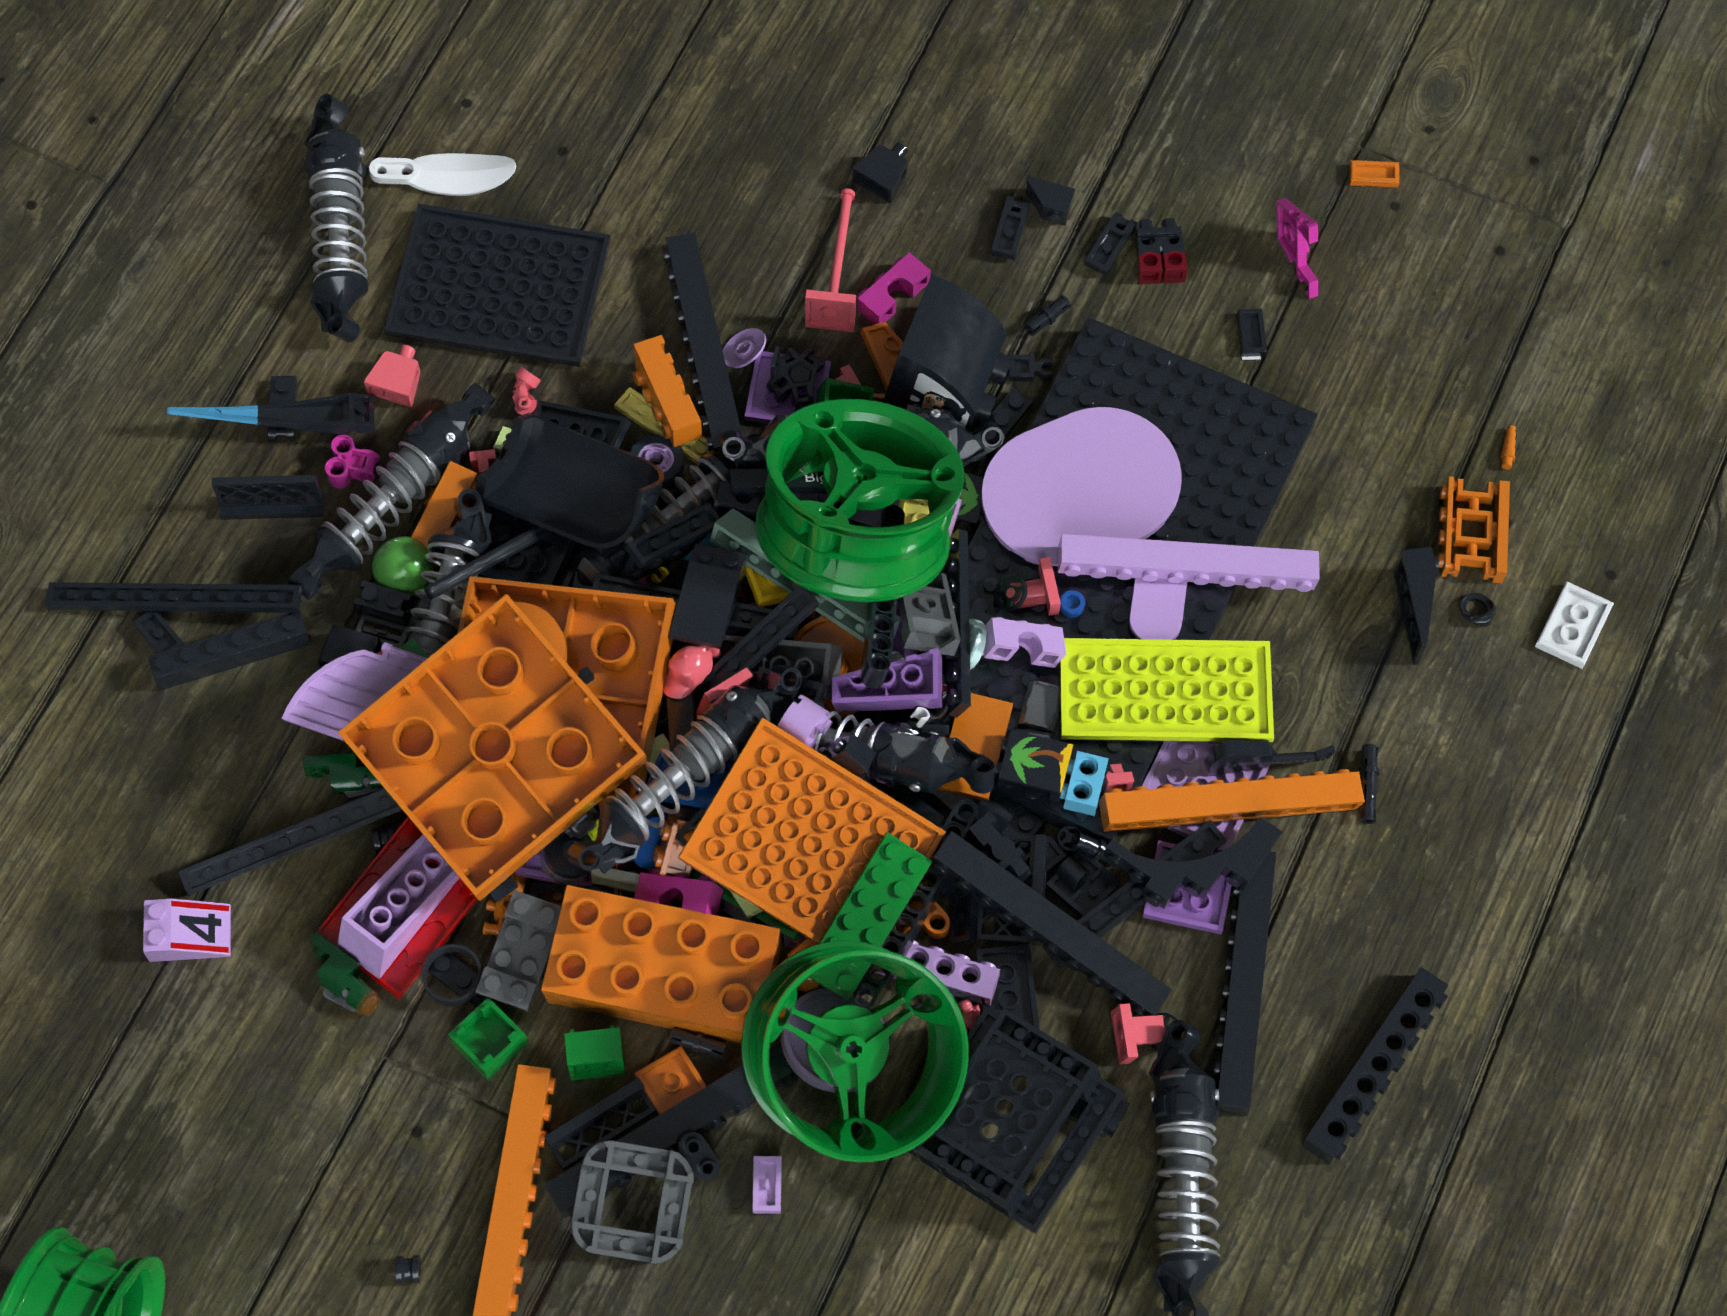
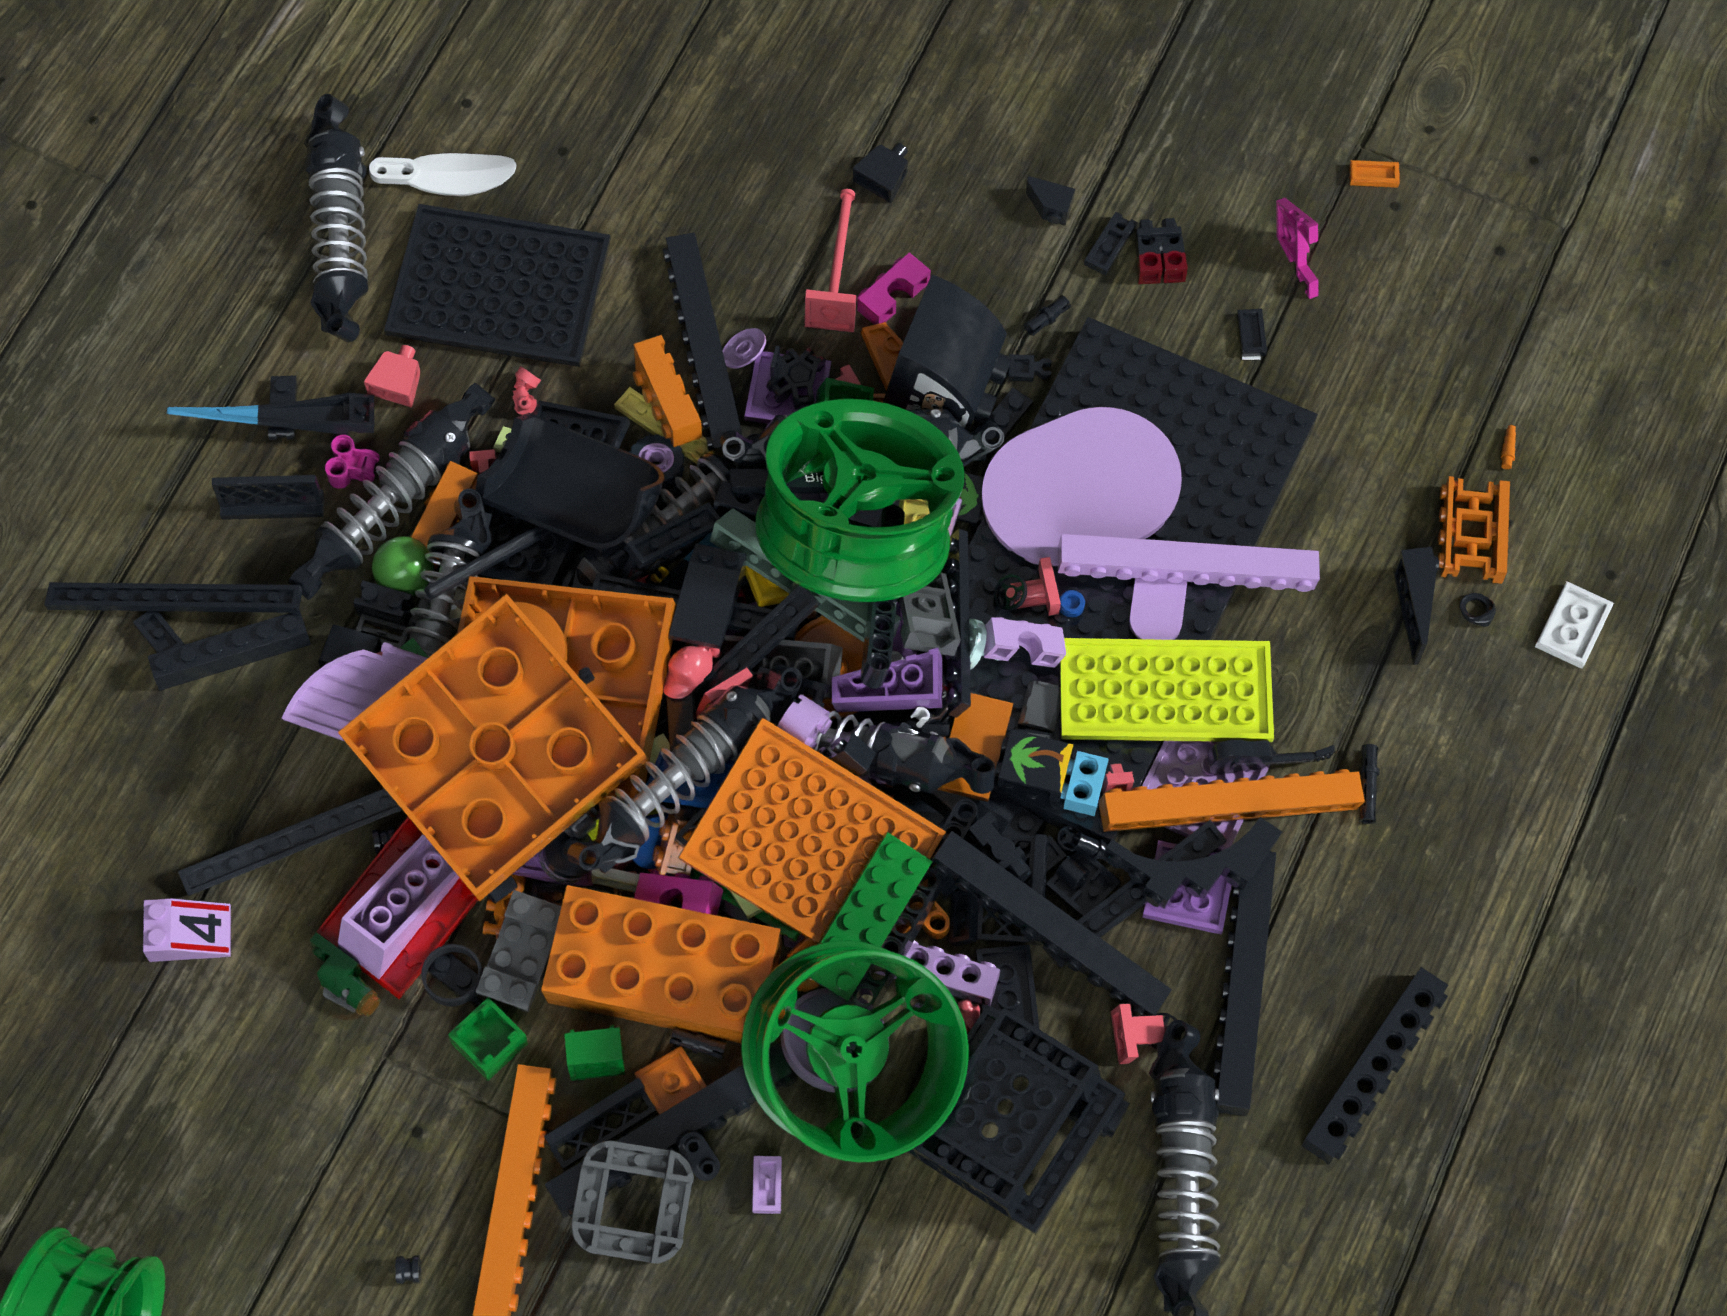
dark green plate [303,753,384,800] -> none
black plate [991,196,1031,260] -> none

